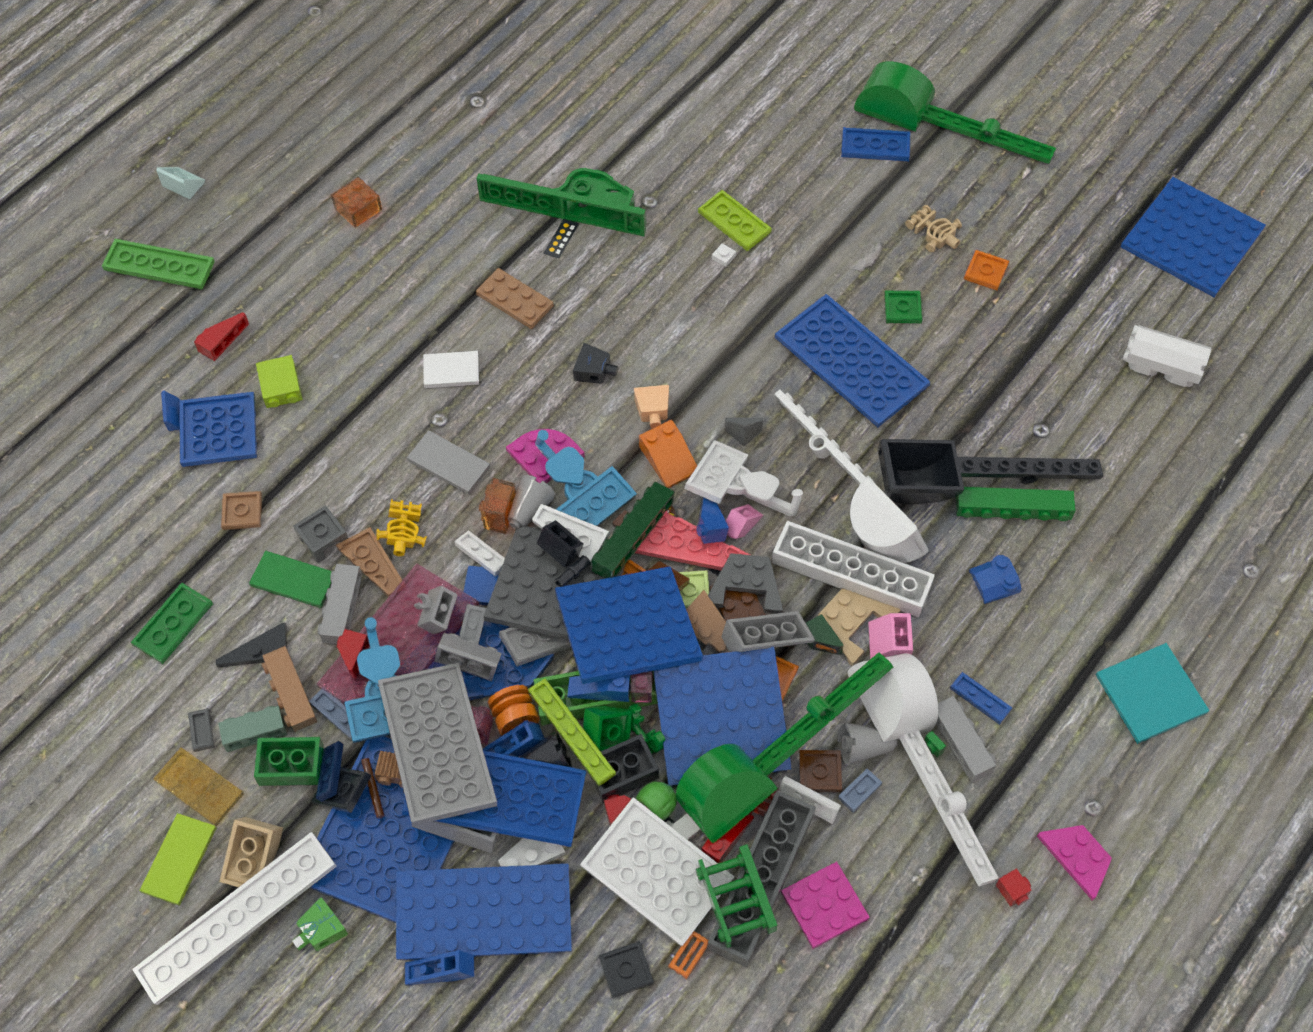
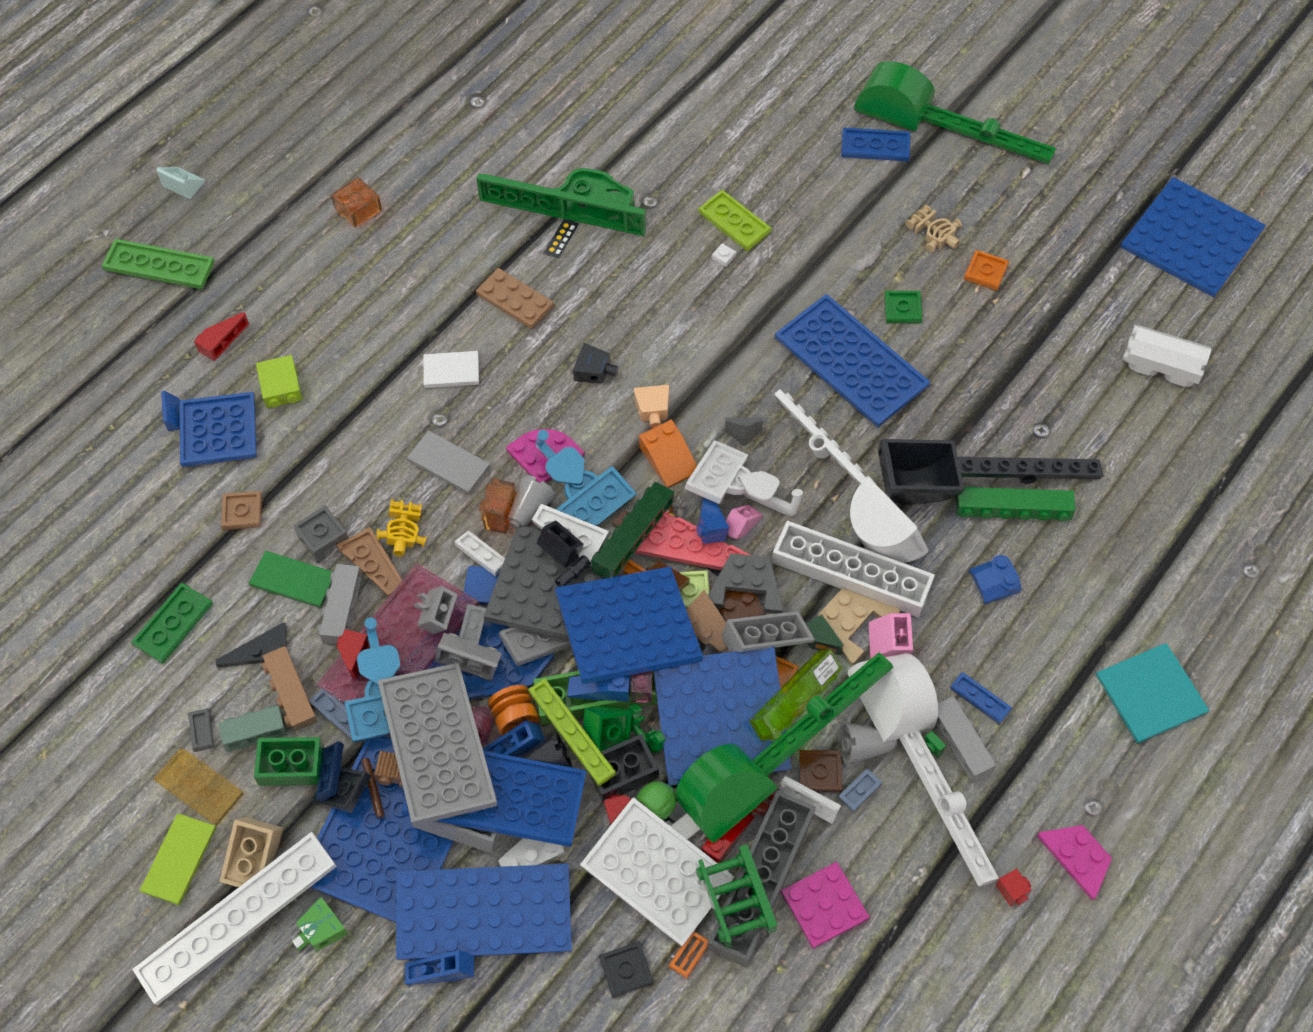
none -> clear neon green brick [748,649,843,741]

